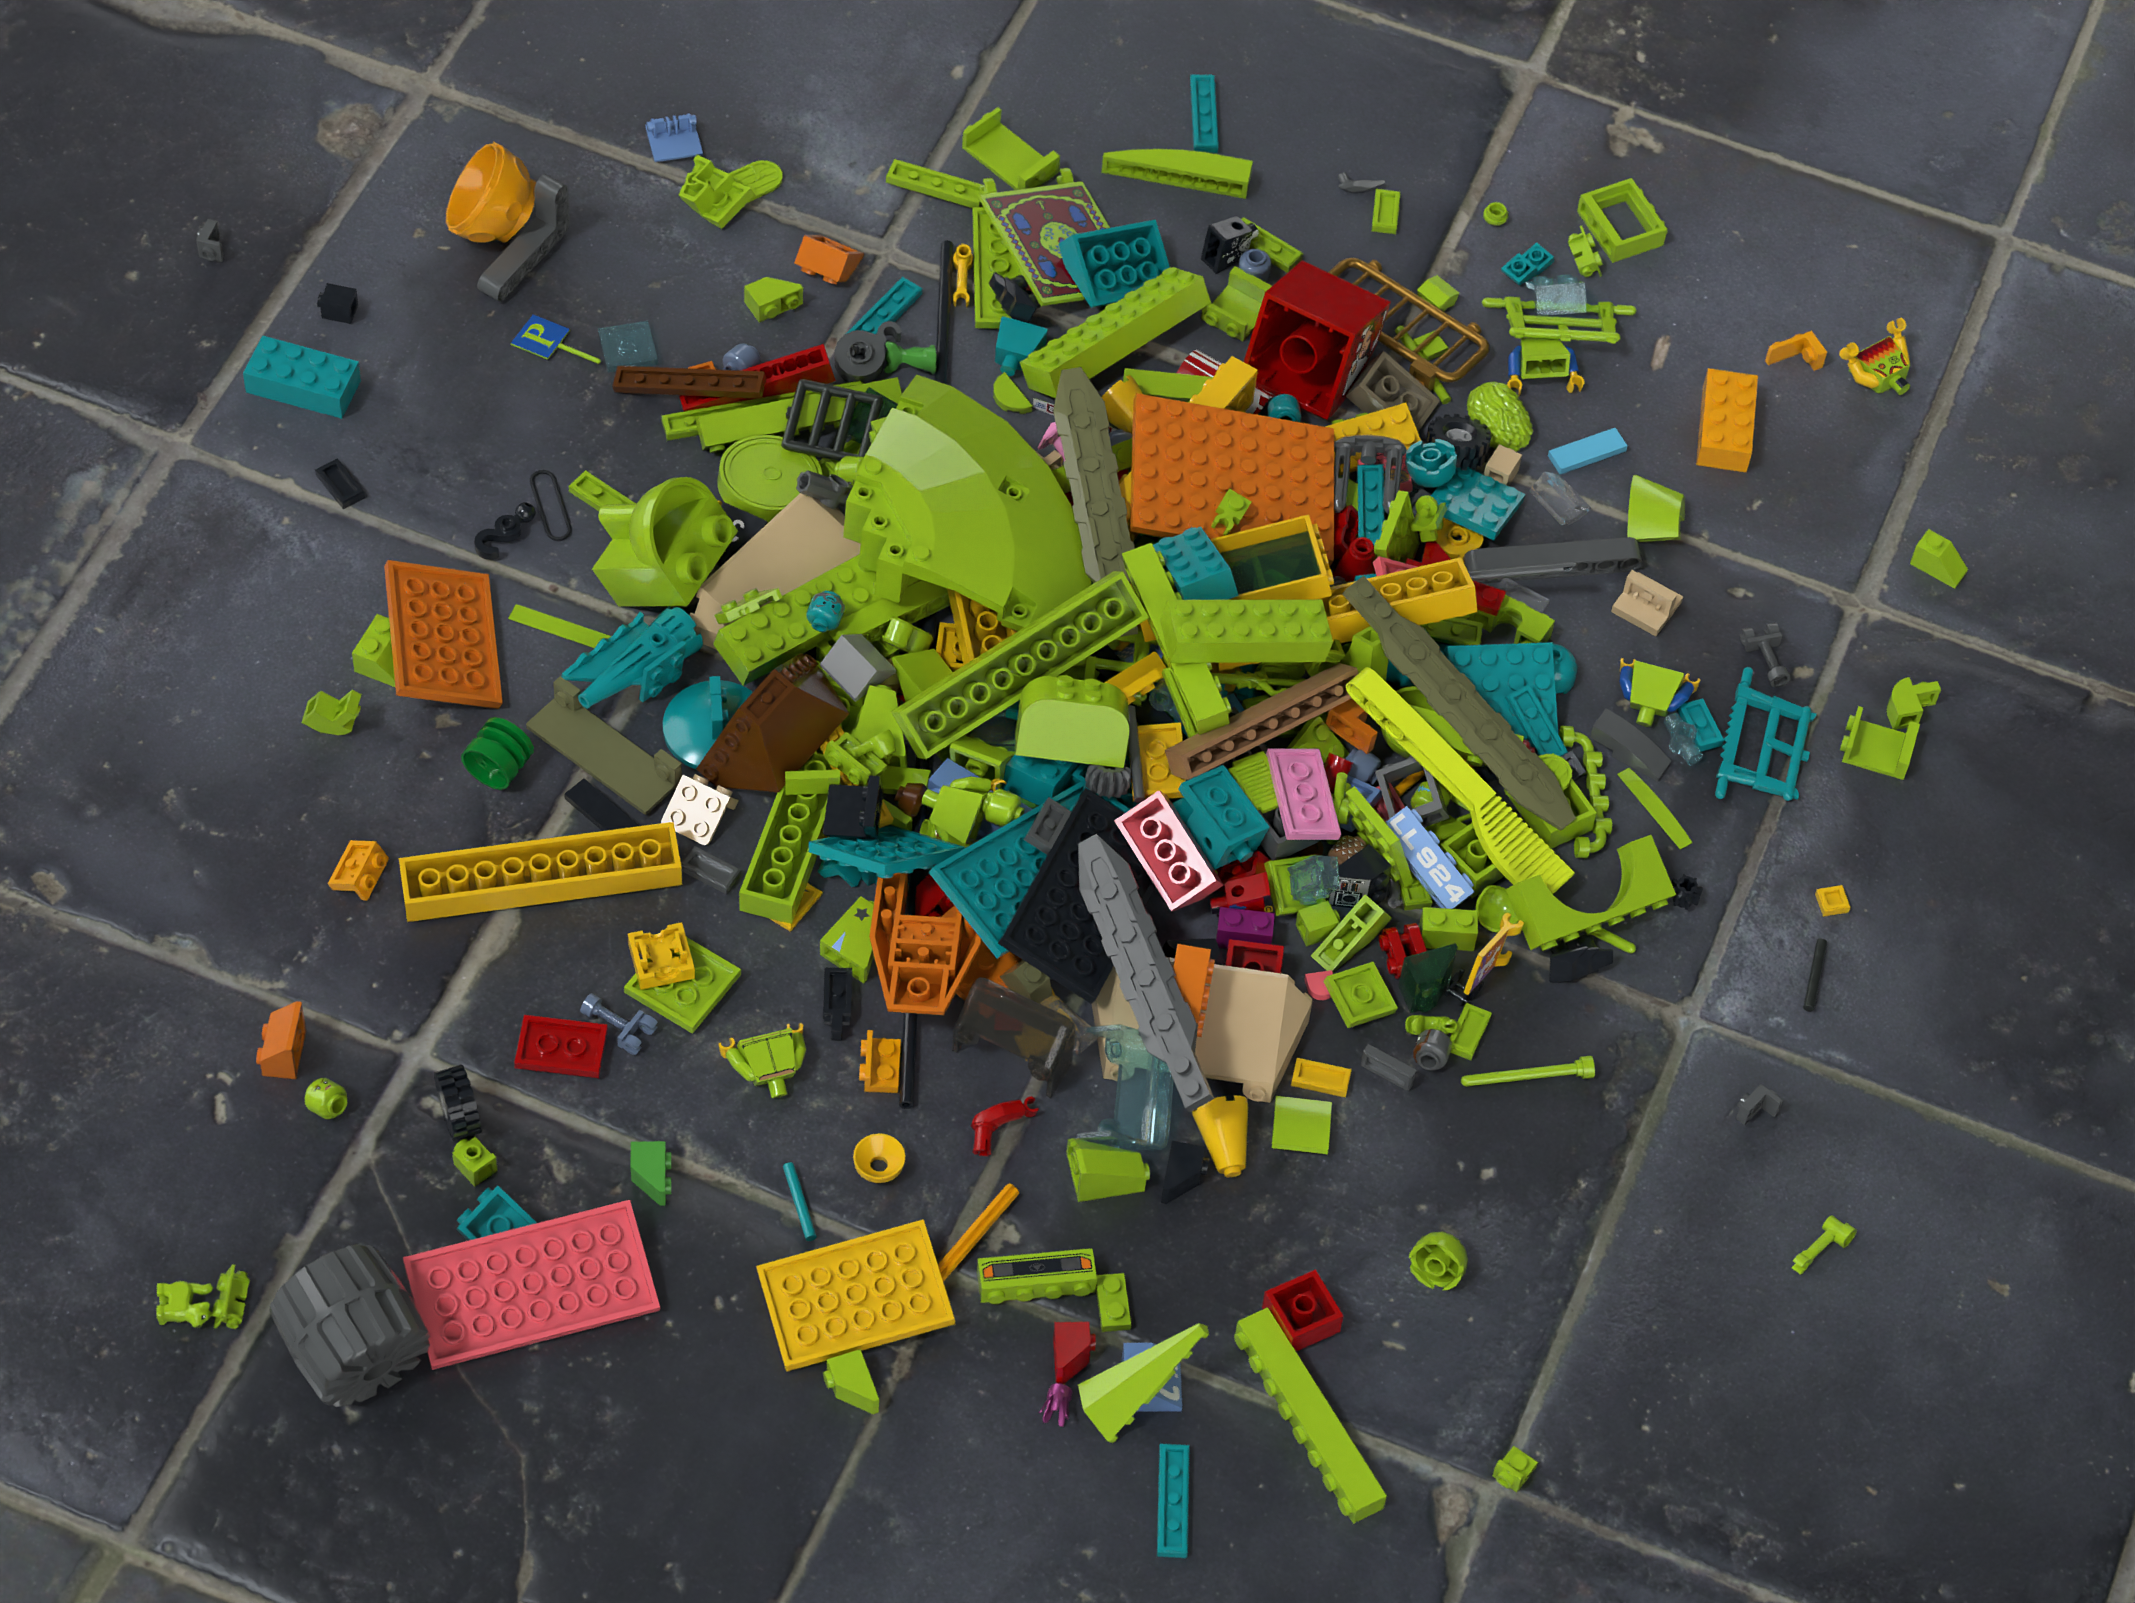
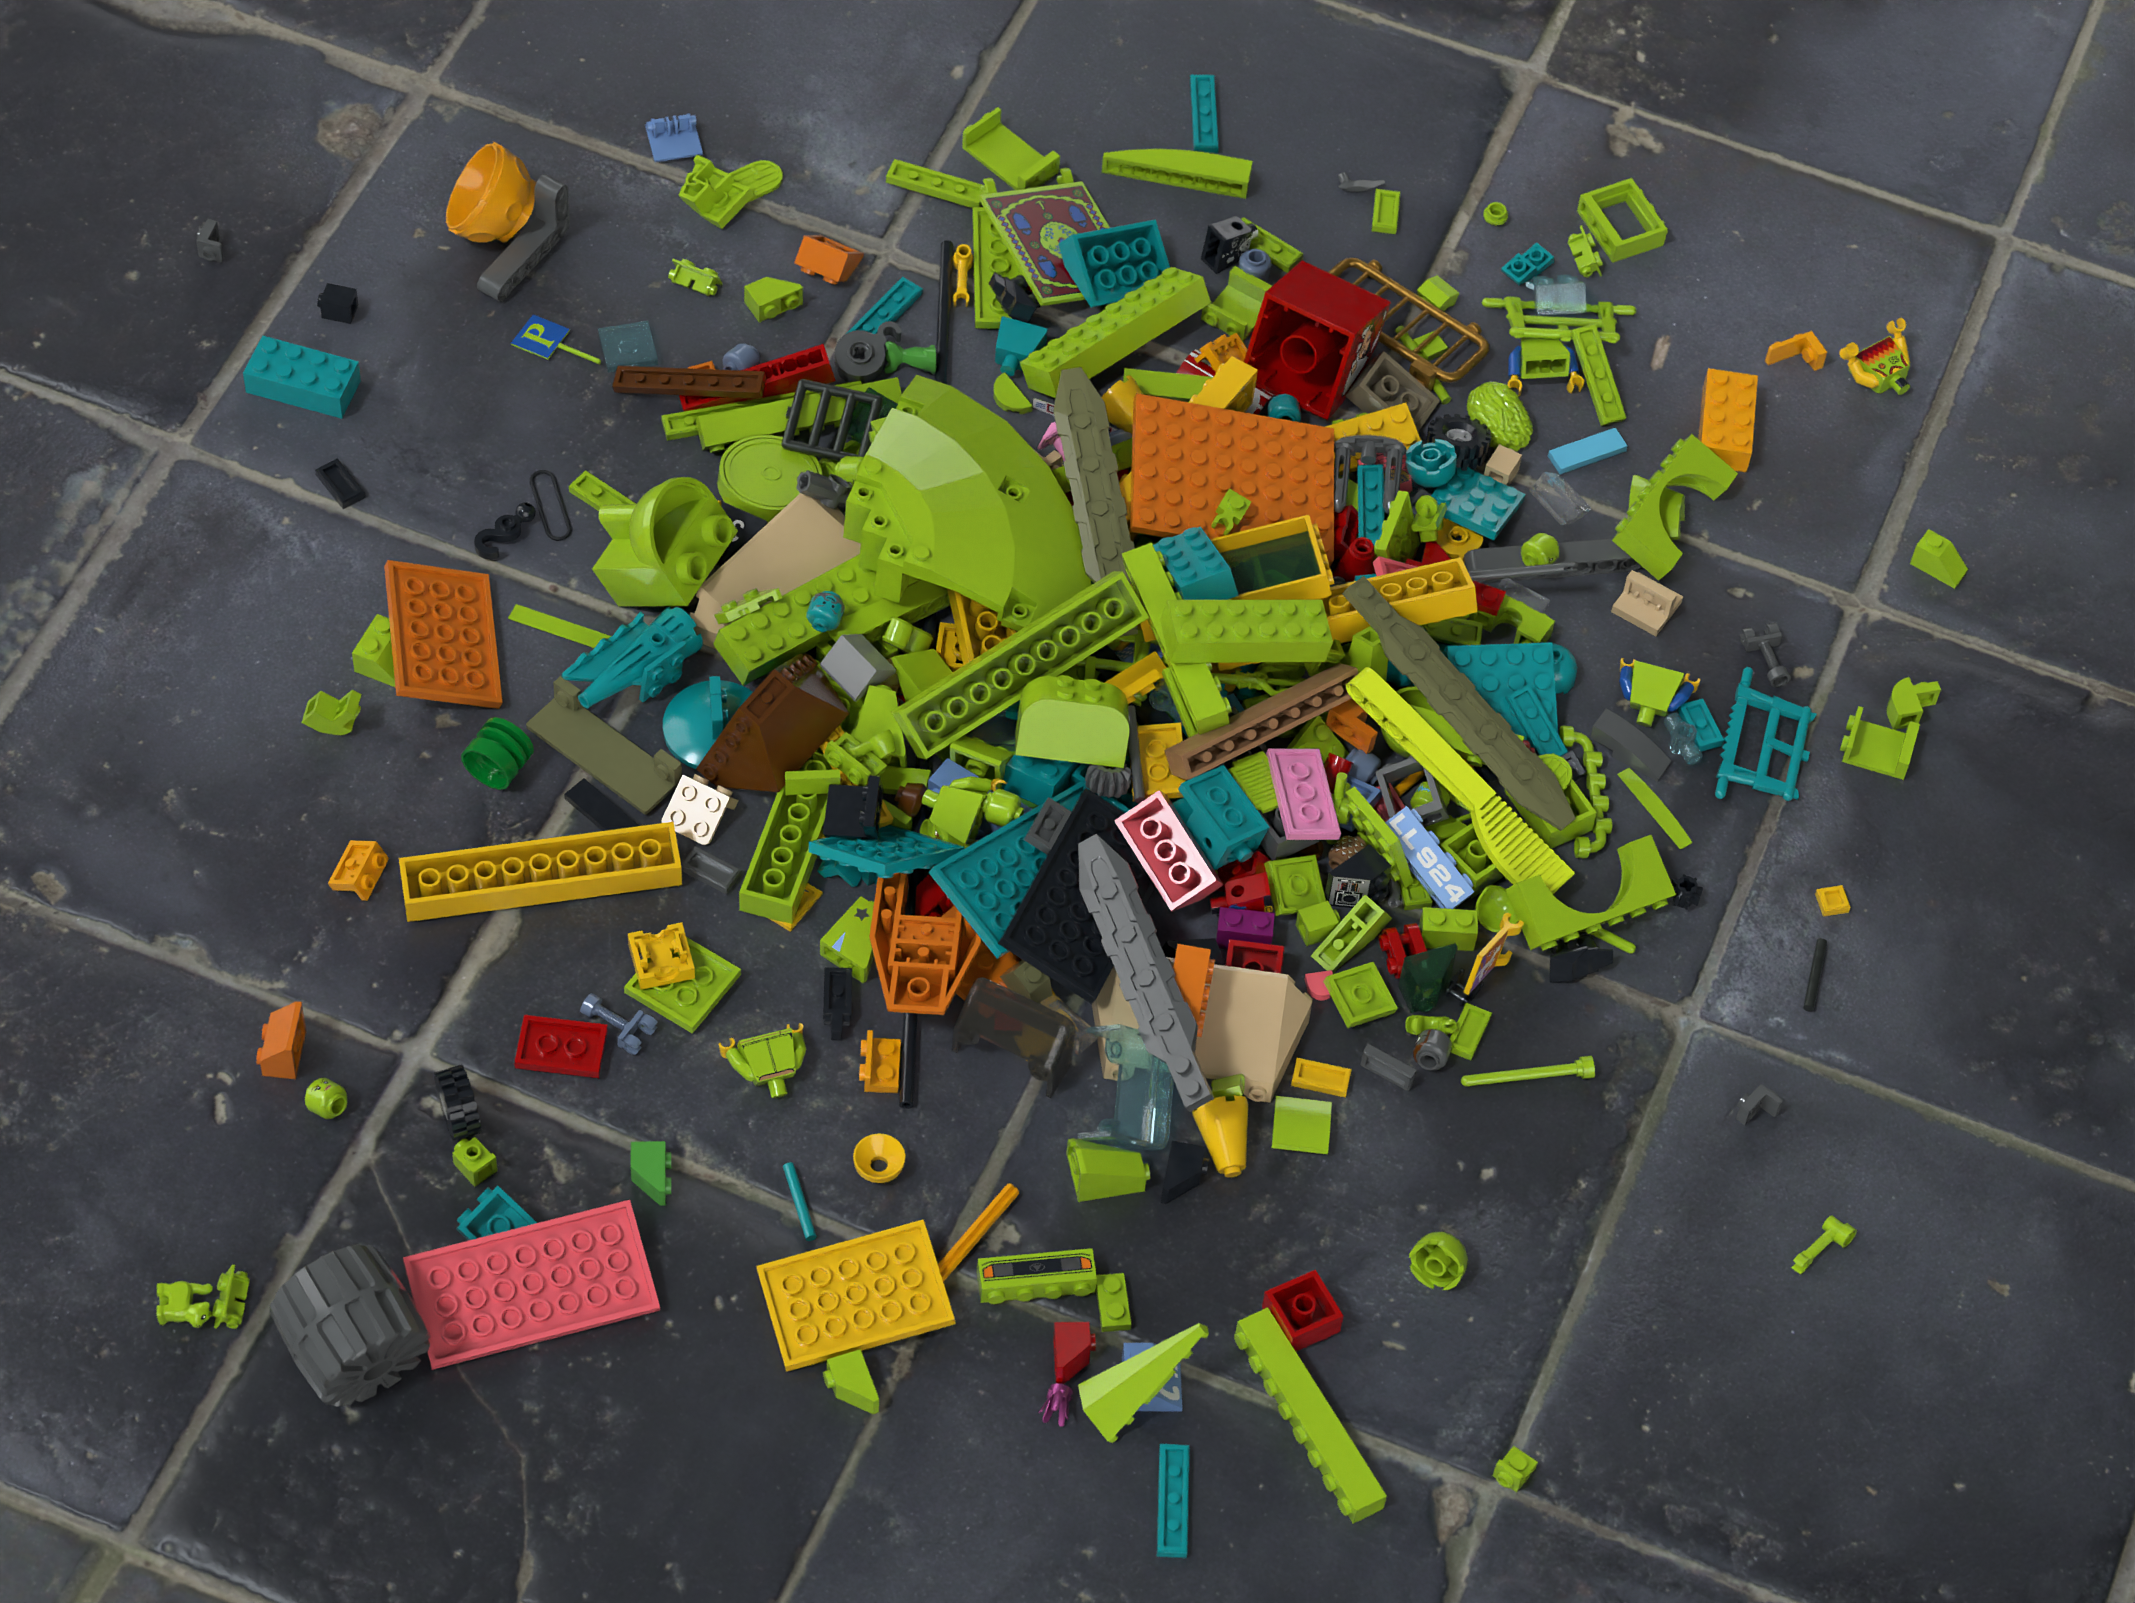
red arm [971,1096,1039,1156] -> none
clear light blue window [1287,855,1340,905] -> none
none -> lime hinge [668,259,723,296]
none -> light orange bracket [1194,332,1247,371]
none -> lime tile [1211,1074,1245,1101]
none -> lime head [1521,533,1559,566]
none -> lime tile [1570,324,1626,426]
none -> lime arch [1612,434,1738,581]

